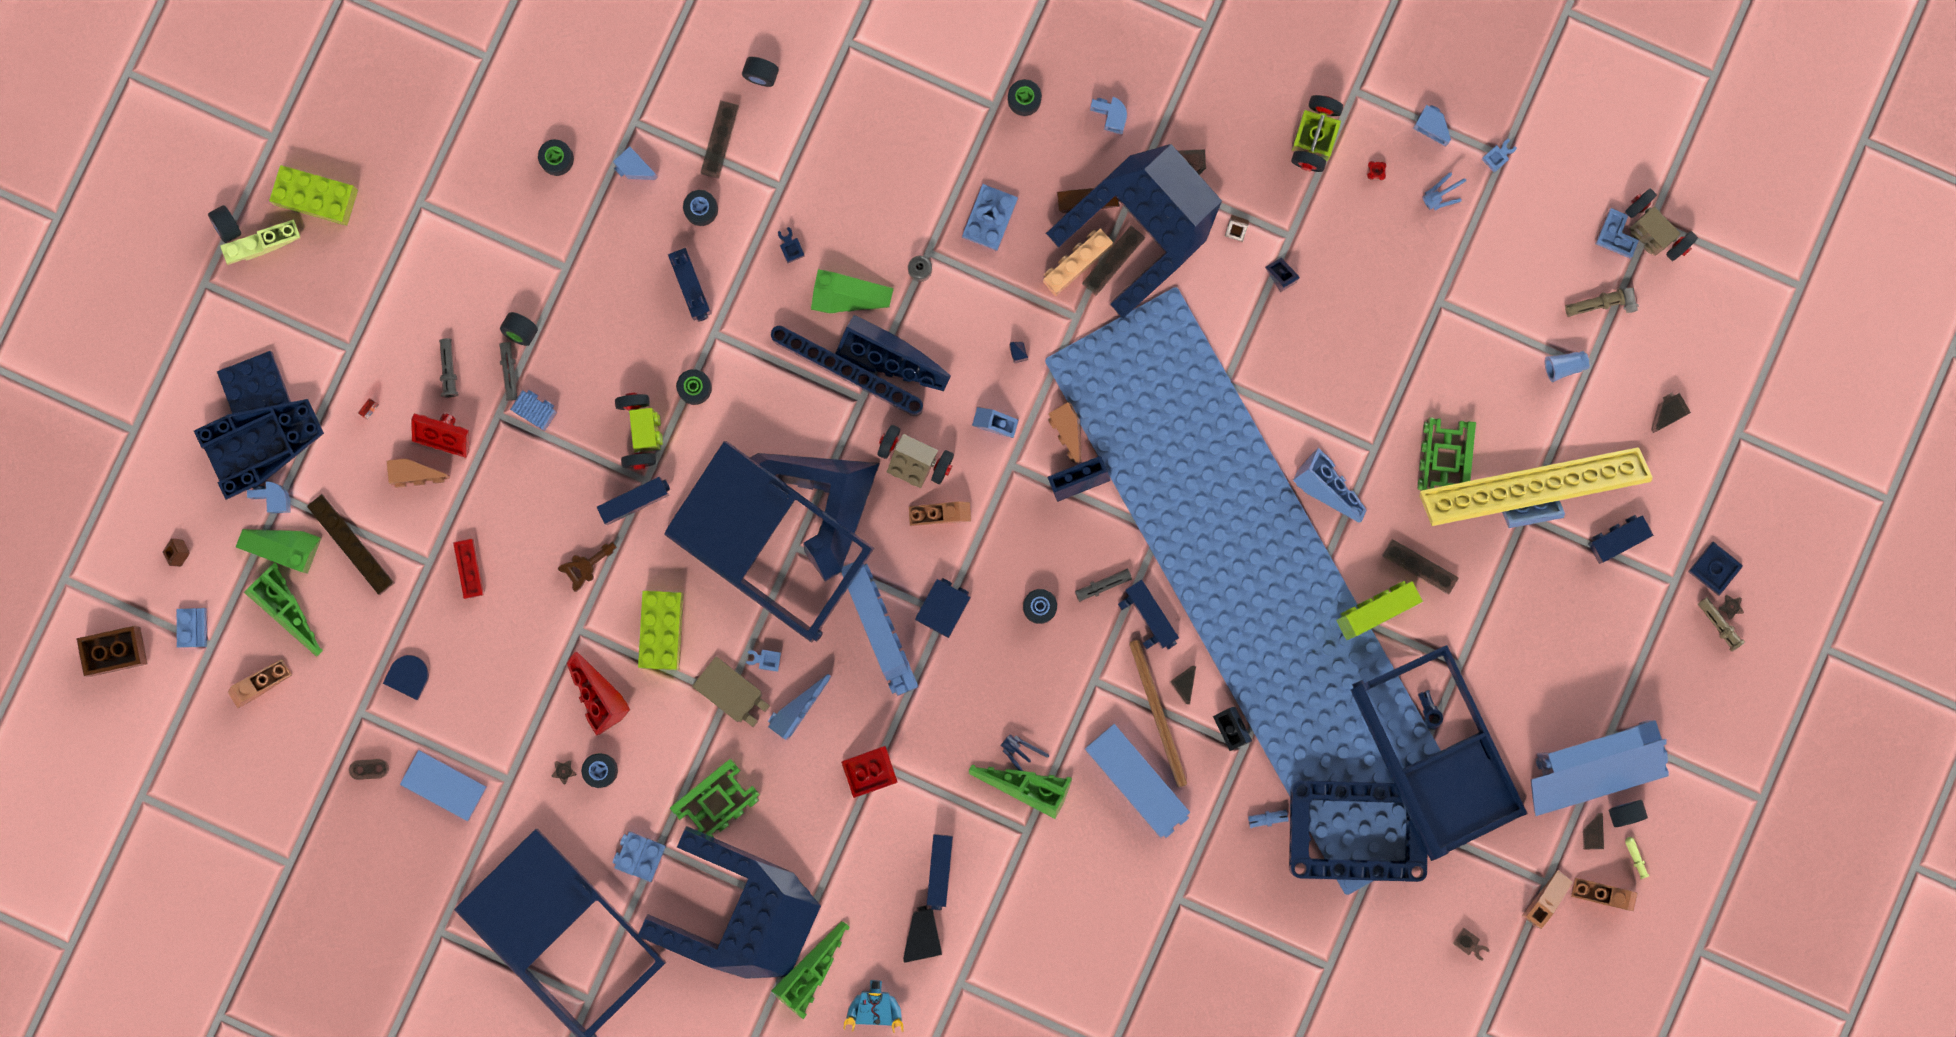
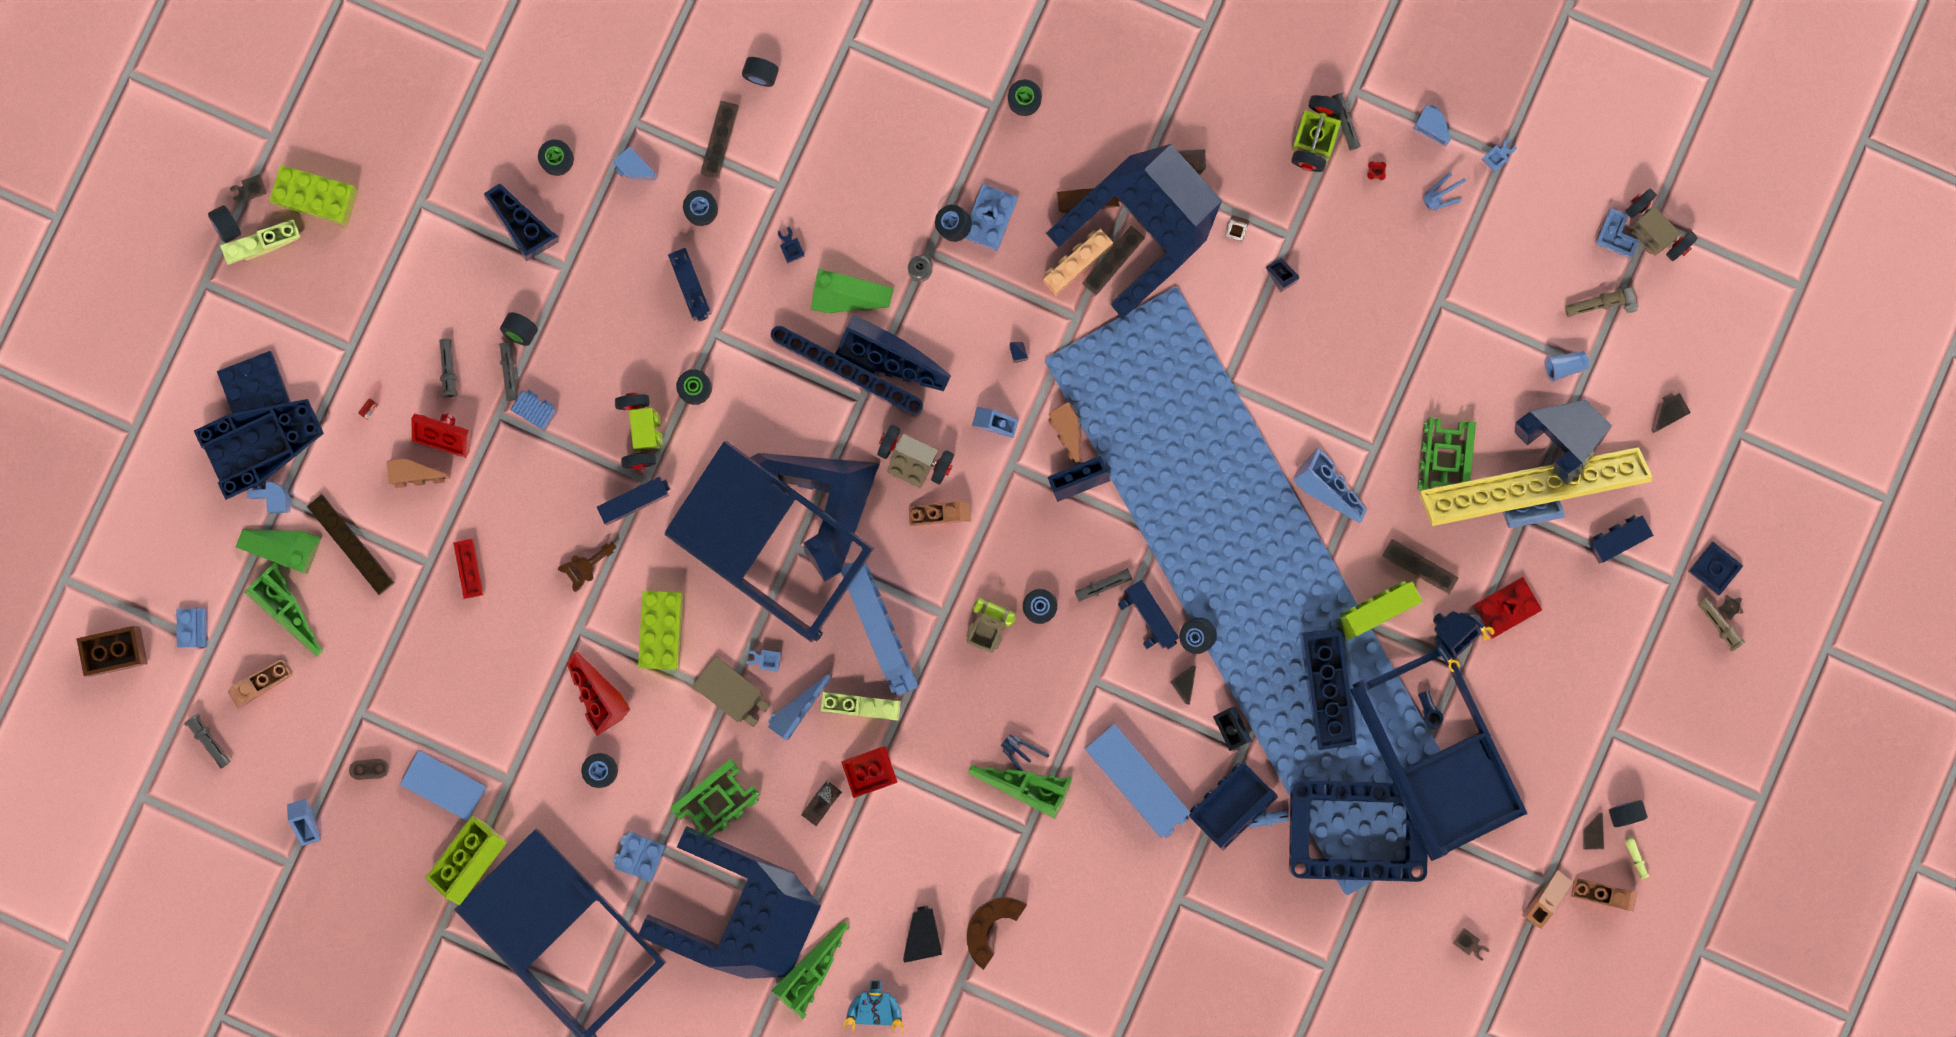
reddish brown slope [163,539,190,567] -> none
dark blue tile [383,655,429,700] -> none
clear smoke plate [551,760,577,785] -> none
dark blue brick [915,578,971,638] -> none
dark blue brick [927,834,953,910] -> none
medium blue brick [1090,97,1127,135] -> none
medium nougat axle [1129,640,1187,787] -> none
medium blue panel [1530,720,1669,816] -> none
none -> dark grey pin [184,714,231,769]
none -> clear smoke plate [230,175,267,201]
none -> medium blue slope [287,799,321,846]
none -> lime brick [425,815,507,905]
none -> dark blue wedge [484,184,559,262]
none -> clear smoke slope [801,780,842,826]
none -> yellowish green slope [821,692,901,721]
none -> black wheel [934,204,972,242]
none -> dark tan piece [966,598,1016,653]
none -> reddish brown brick [967,897,1027,970]
none -> black wheel [1179,618,1217,654]
none -> dark blue panel [1189,762,1278,851]
none -> dark blue slope [1300,627,1357,750]
none -> dark grey pin [1331,93,1361,151]
none -> dark blue torso [1433,611,1494,672]
none -> red plate [1472,577,1542,639]
none -> wedge [1515,400,1612,484]

